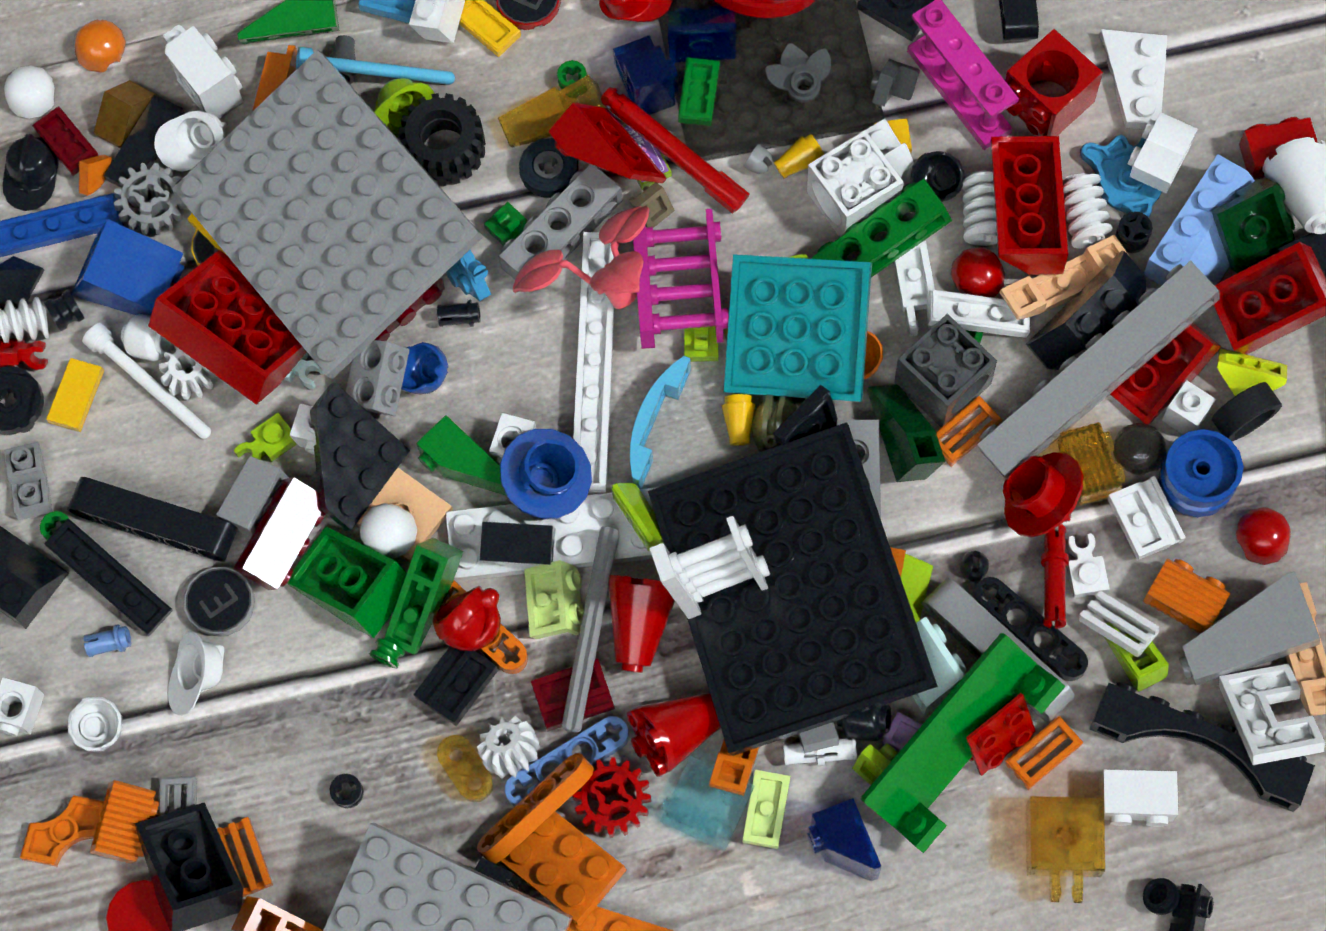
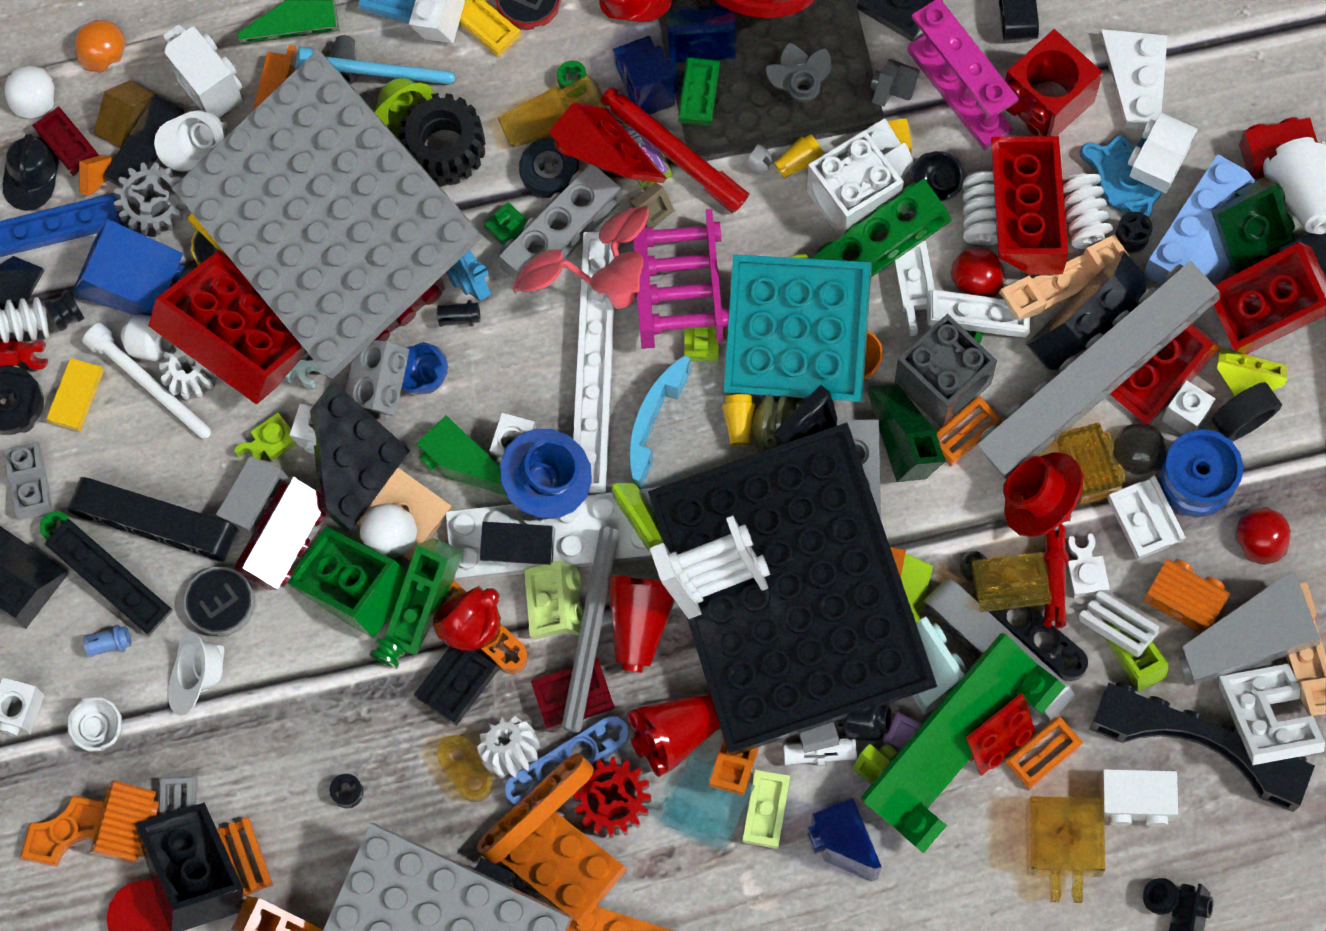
none -> clear yellow plate [971,552,1052,612]

